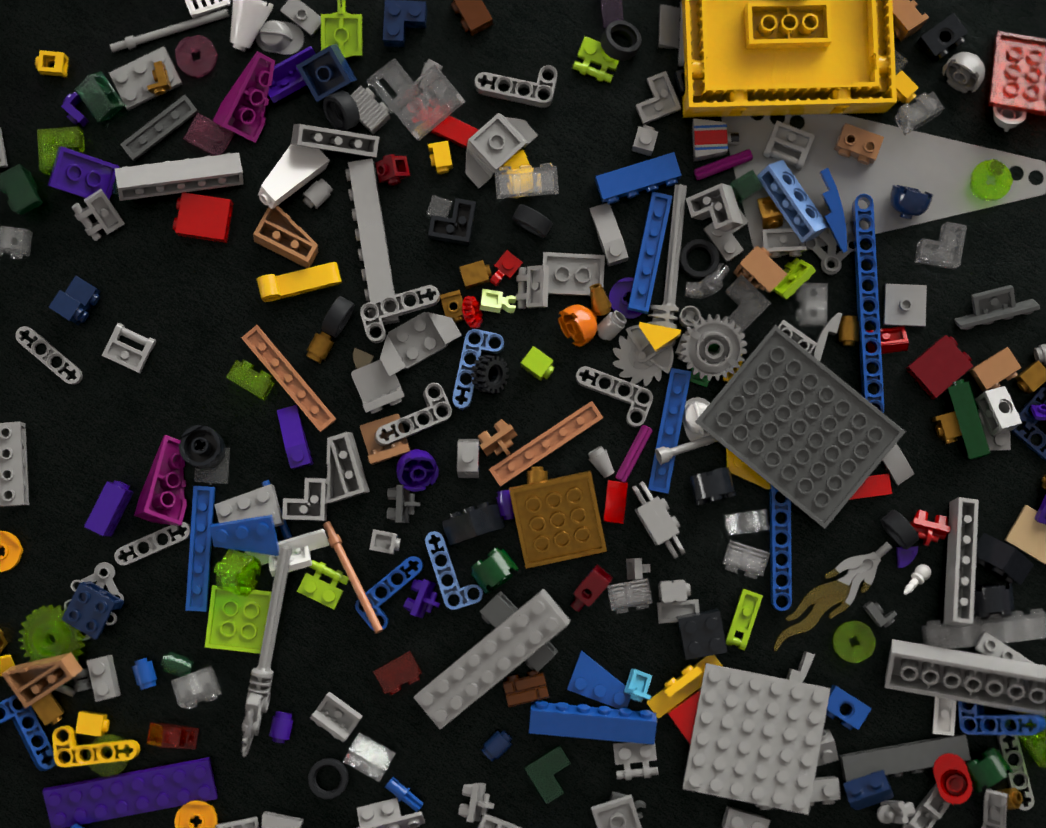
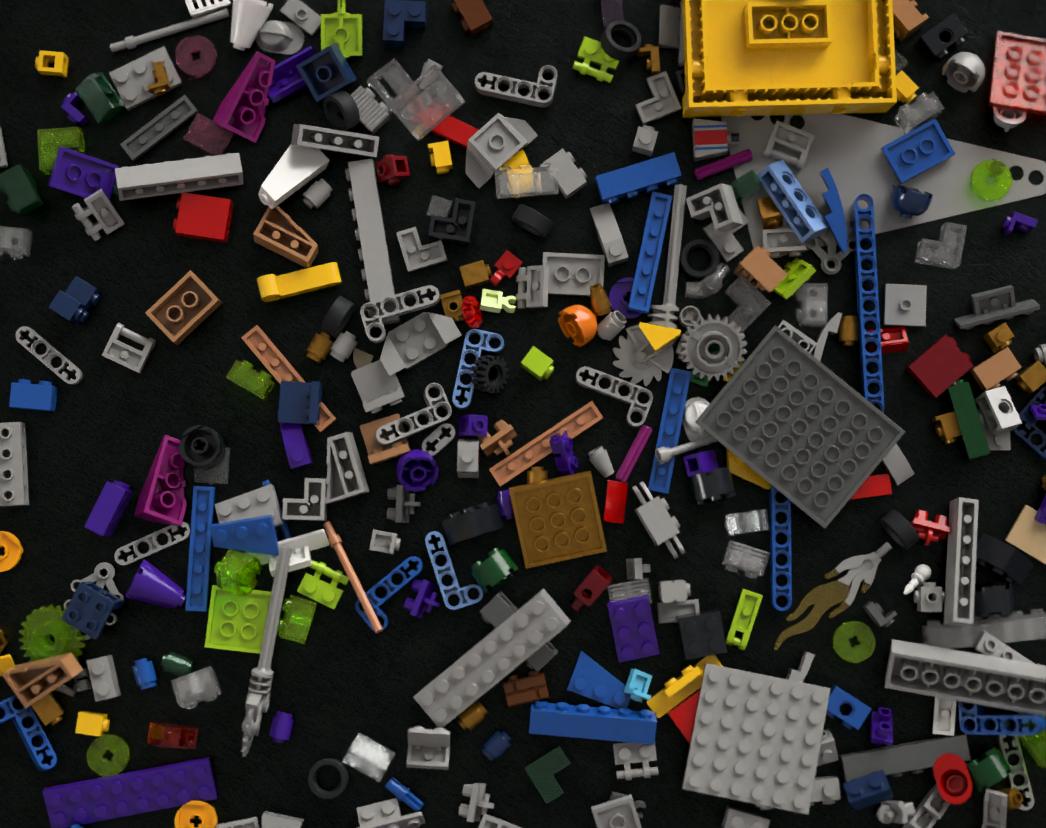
yellow beam [52,725,140,767] -> none
light grey bracket [310,692,363,742] -> none
clear red bracket [373,651,422,695] -> none
medium nougat brick [834,123,884,165] -> none
dark purple tile [896,546,918,568] -> none
none -> blue brick [9,379,58,412]
none -> dark purple cone [125,559,186,609]
none -> medium nougat brick [145,270,222,345]
none -> clear neon green brick [277,594,317,644]
none -> dark blue bracket [278,381,322,425]
none -> light grey brick [329,331,358,362]
none -> light grey plate [396,227,448,273]
none -> light grey bracket [406,726,450,770]
none -> light grey beam [422,423,456,456]
none -> pearl gold brick [457,701,488,731]
none -> dark purple bracket [458,414,488,437]
none -> light grey brick [543,149,588,199]
none -> dark purple hinge [549,430,578,475]
none -> dark purple plate [607,595,659,663]
none -> pearl gold bracket [638,44,660,76]
none -> dark purple brick [683,450,719,477]
none -> dark purple hips [870,707,893,747]
none -> blue plate [881,118,955,184]
none -> light grey brick [914,582,945,612]
none -> pearl gold brick [983,322,1014,353]
none -> dark purple bracket [1002,212,1038,235]

